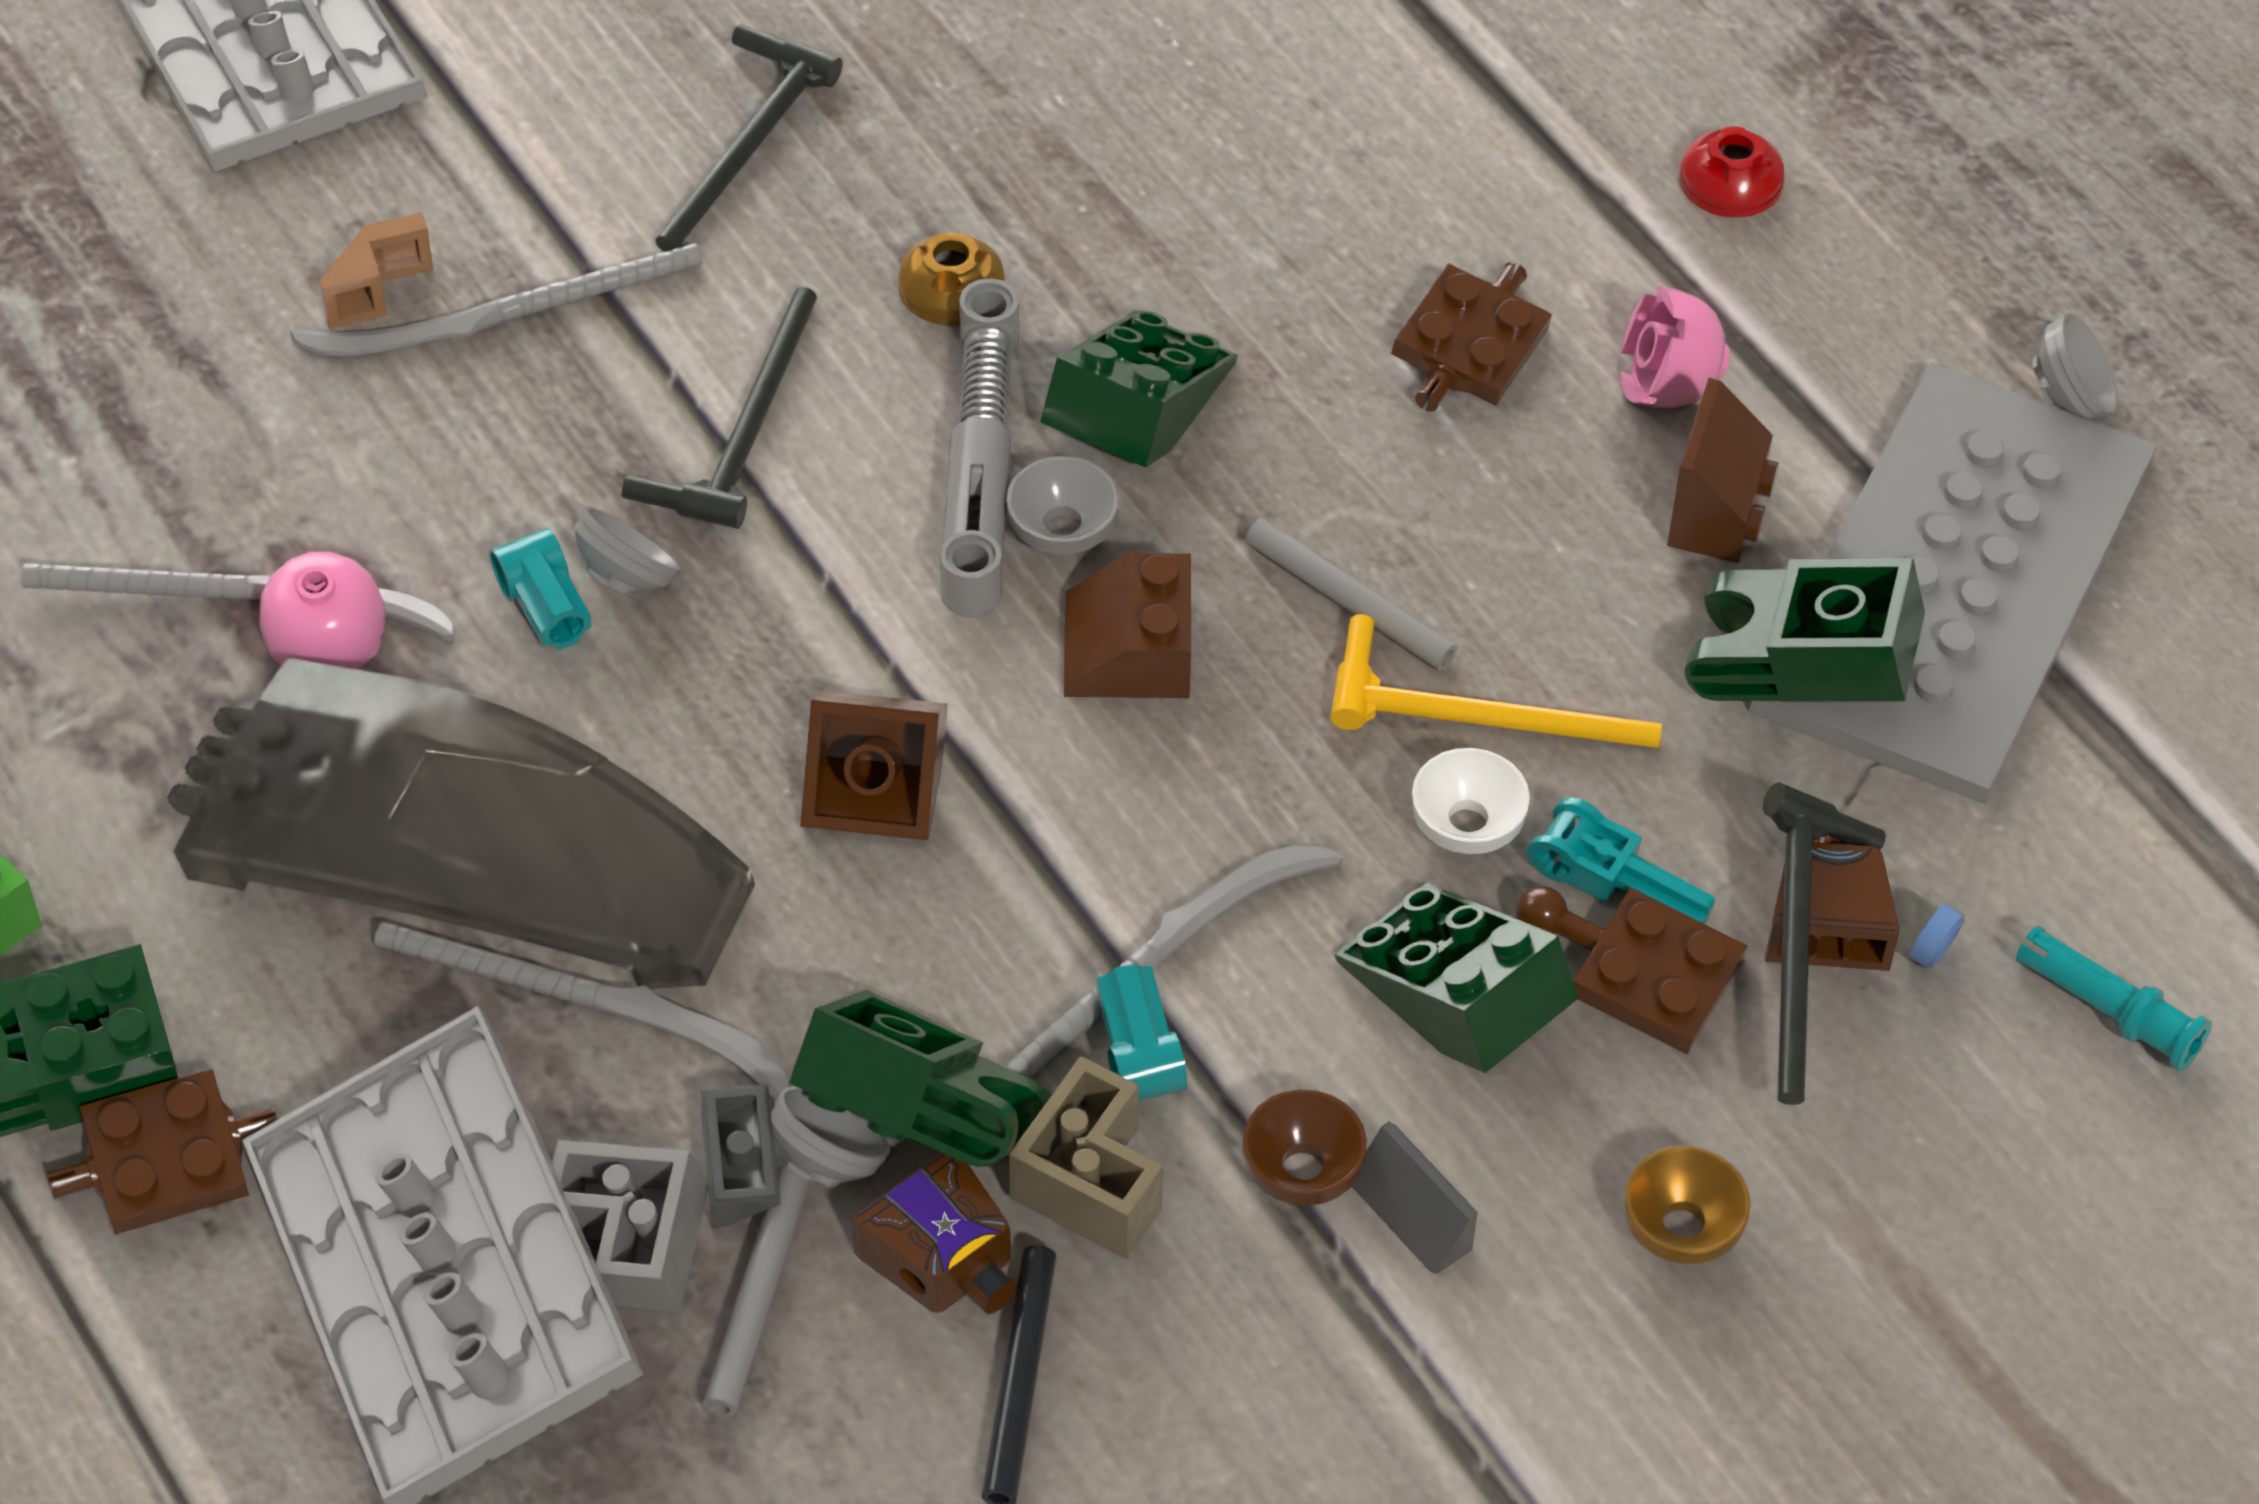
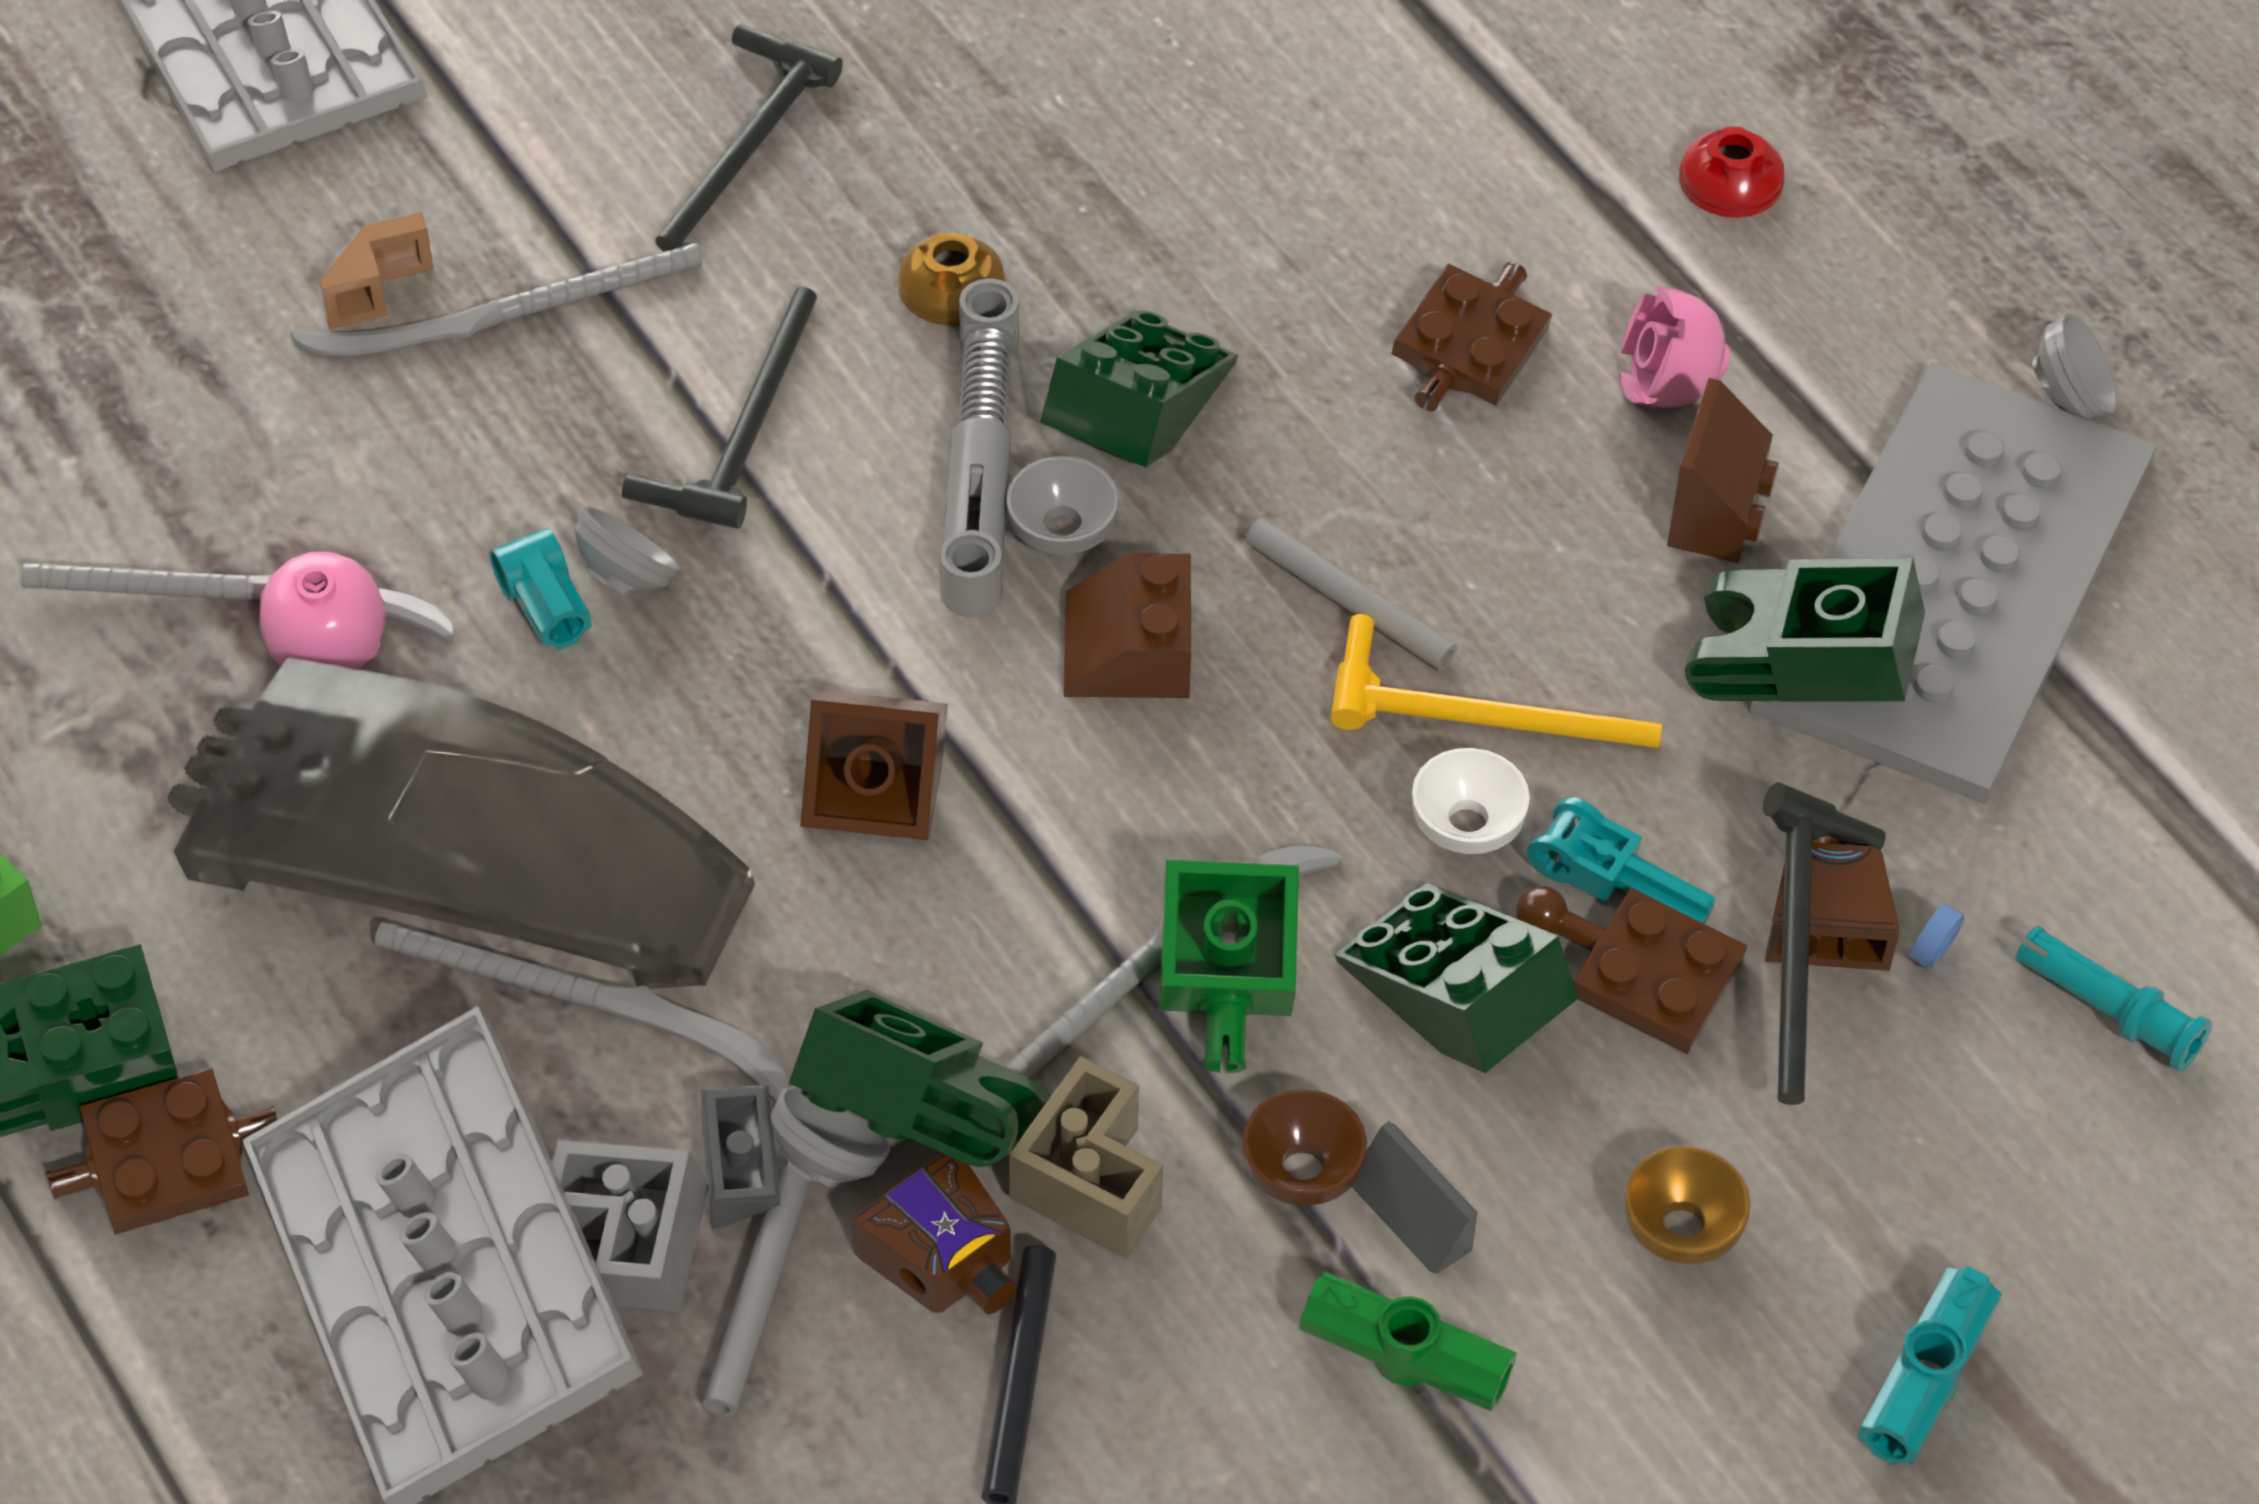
teal piece [1095,963,1187,1100] -> none
none -> green brick [1159,859,1299,1073]
none -> green piece [1299,1272,1517,1411]
none -> teal piece [1858,1266,2002,1465]

